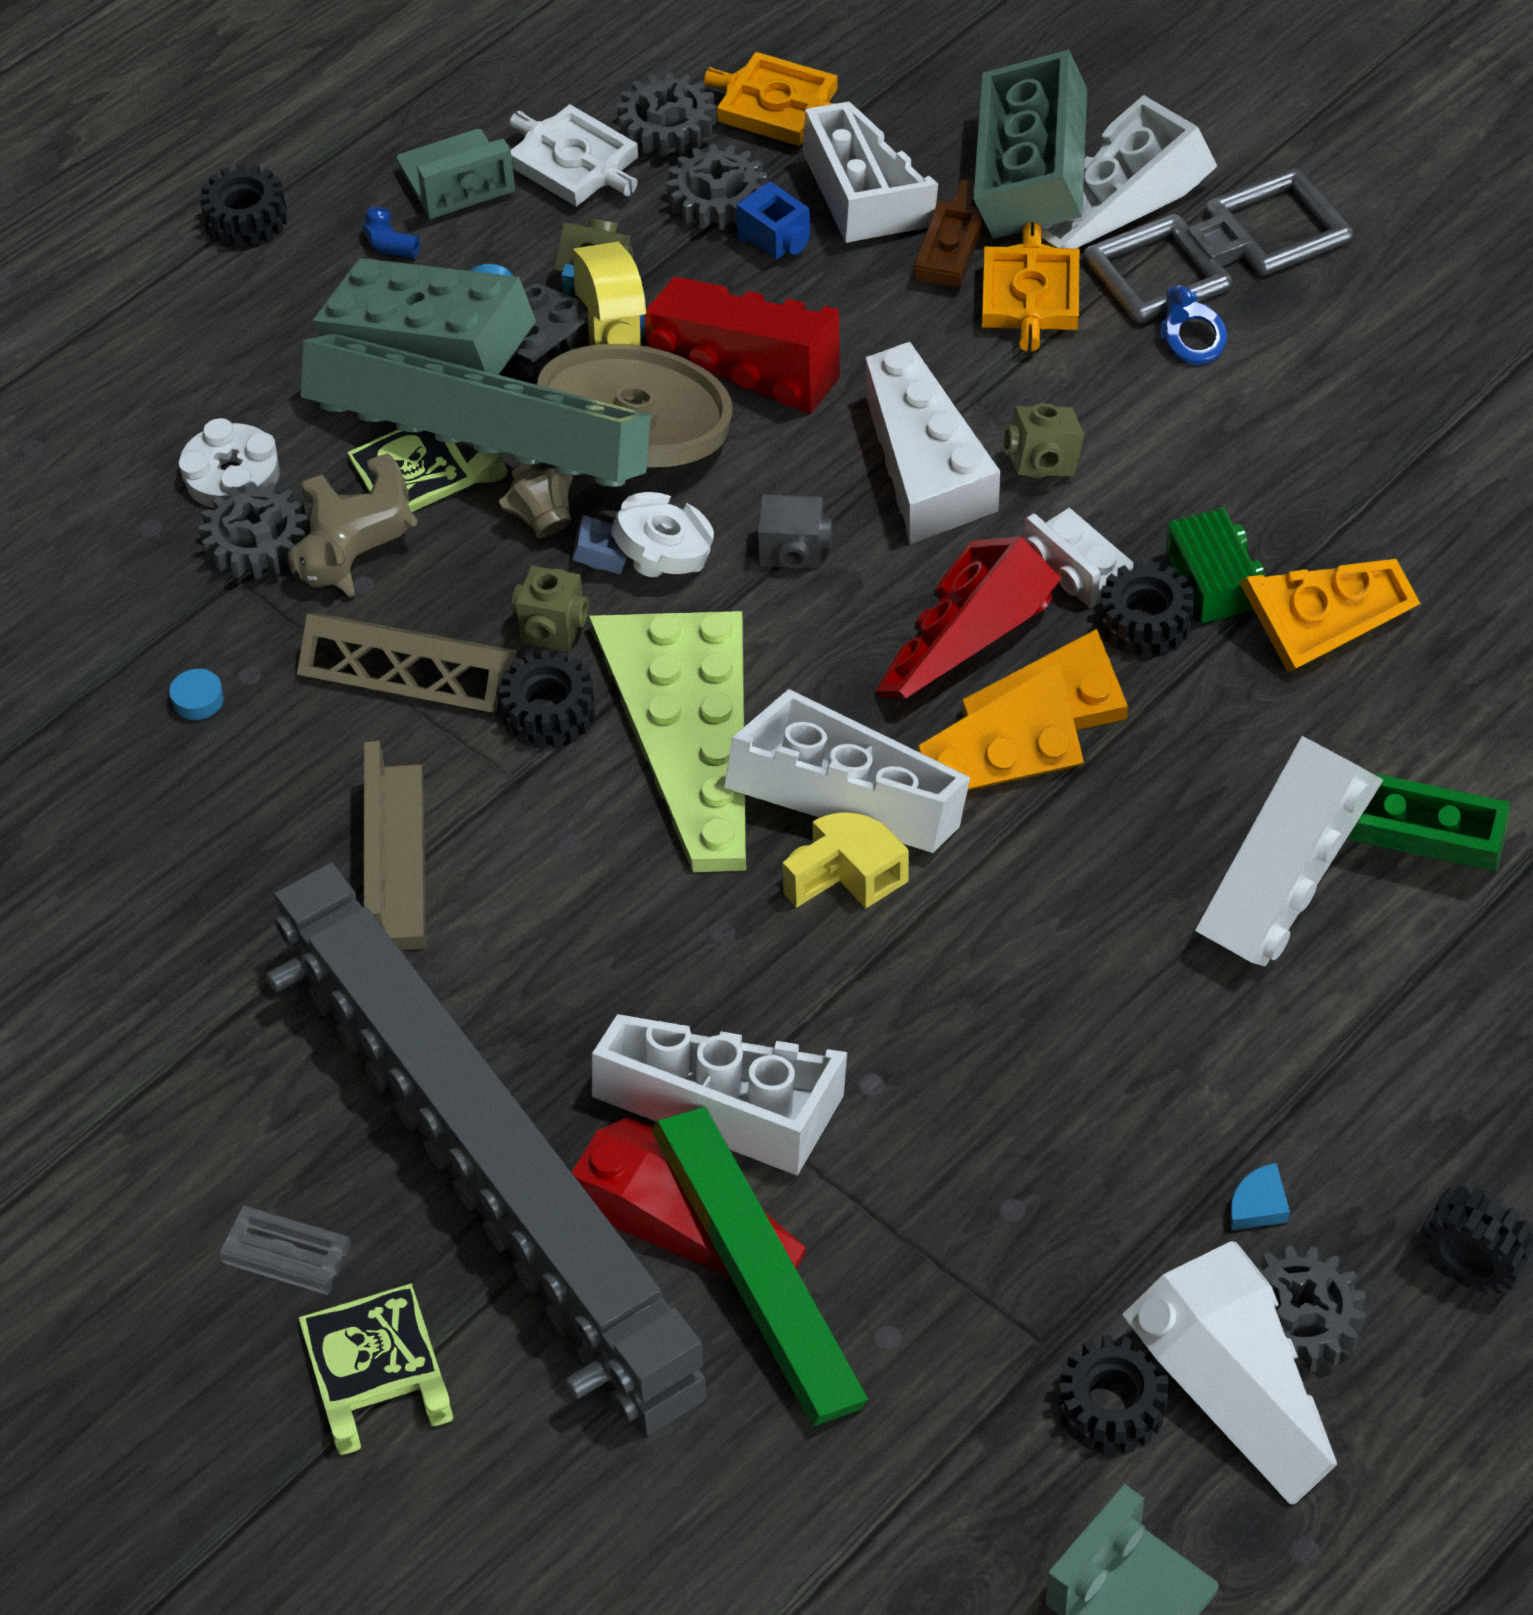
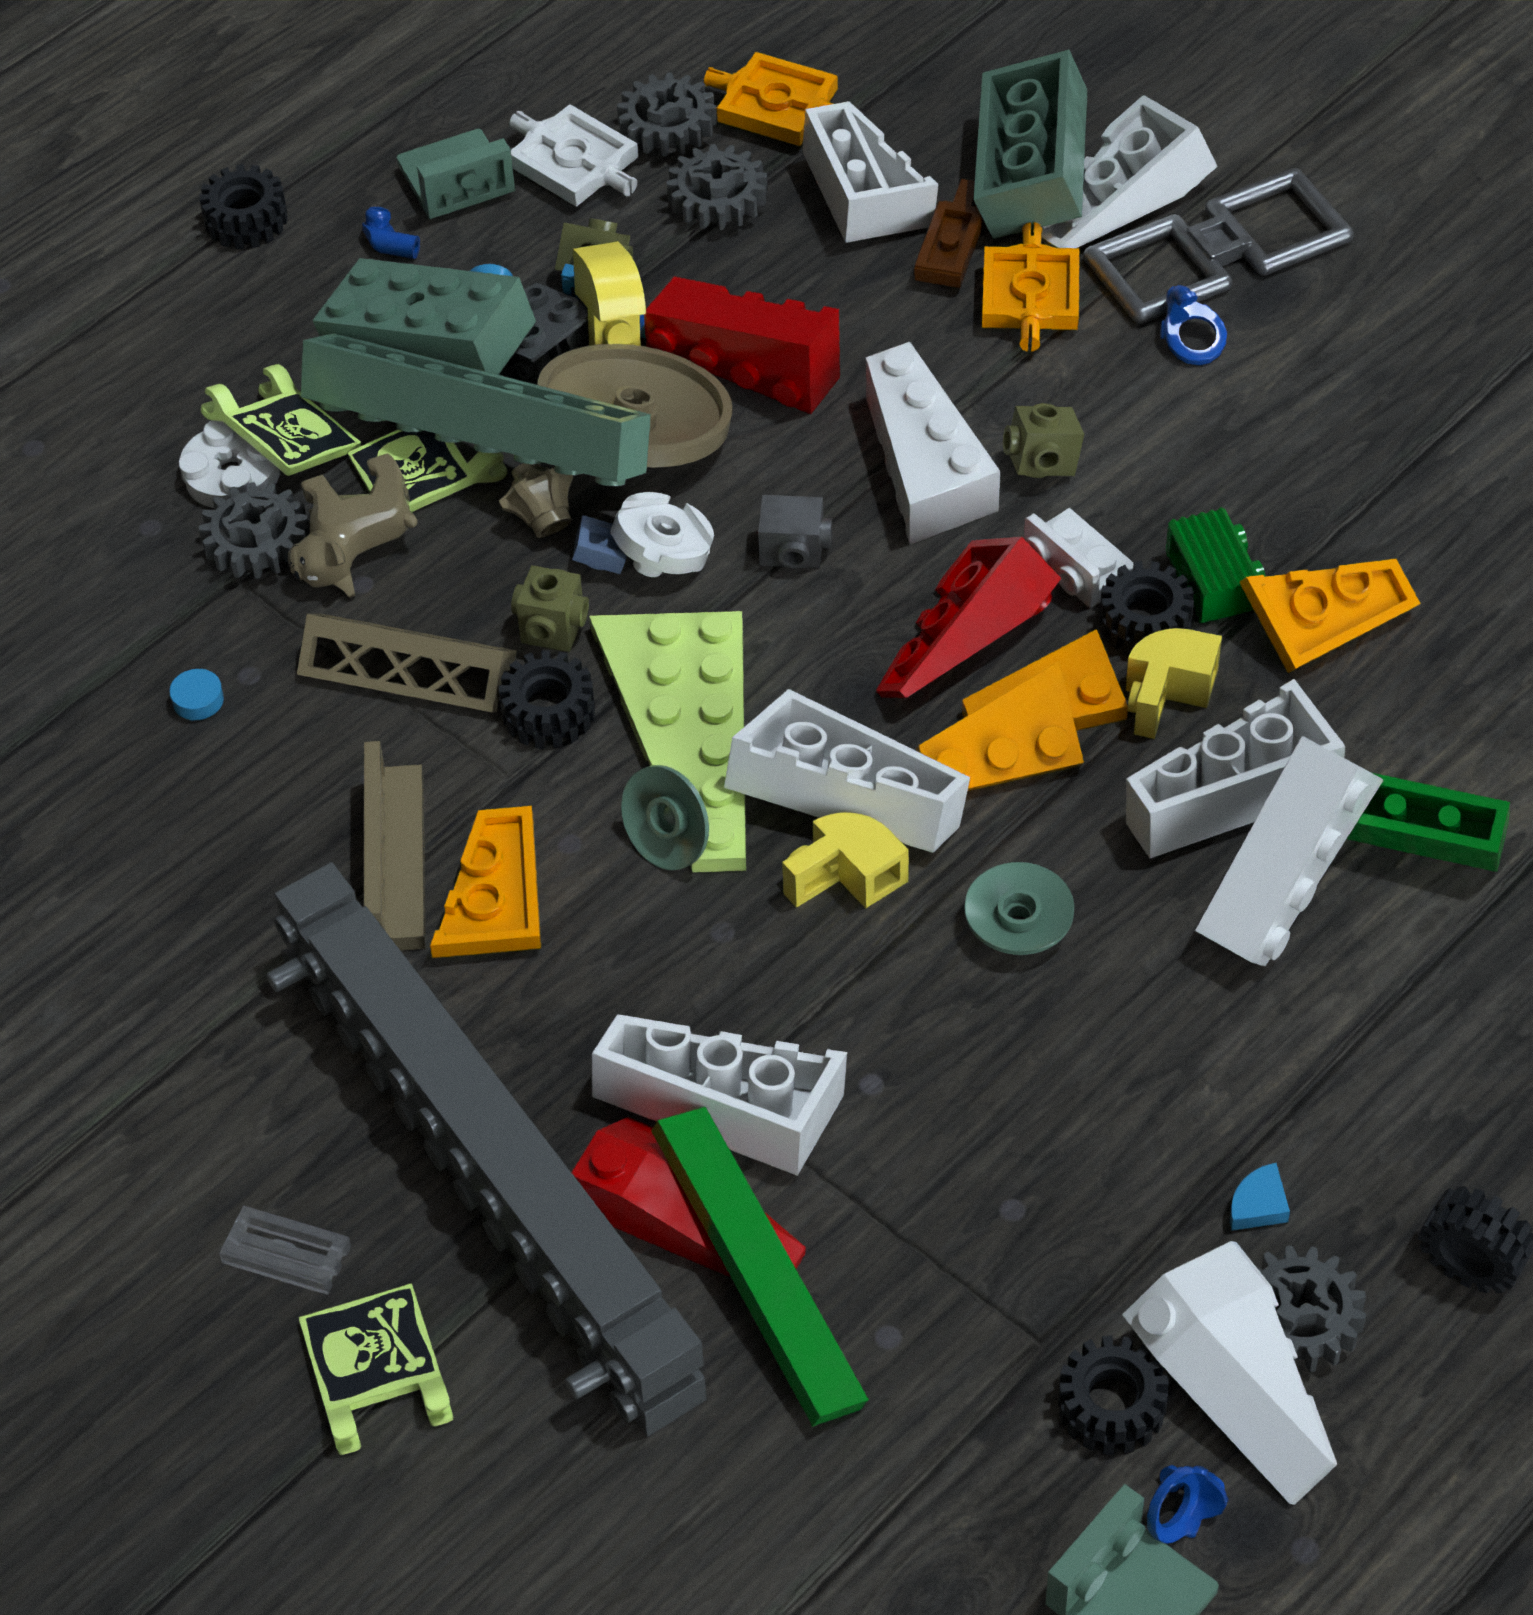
blue brick [736,181,810,259] -> none
none -> yellowish green flag [201,364,361,476]
none -> light orange wing [430,806,541,958]
none -> sand green dish [621,765,709,870]
none -> sand green dish [965,862,1074,955]
none -> light yellow brick [1126,628,1222,739]
none -> white wedge [1126,679,1345,858]
none -> blue piece [1147,1465,1229,1544]

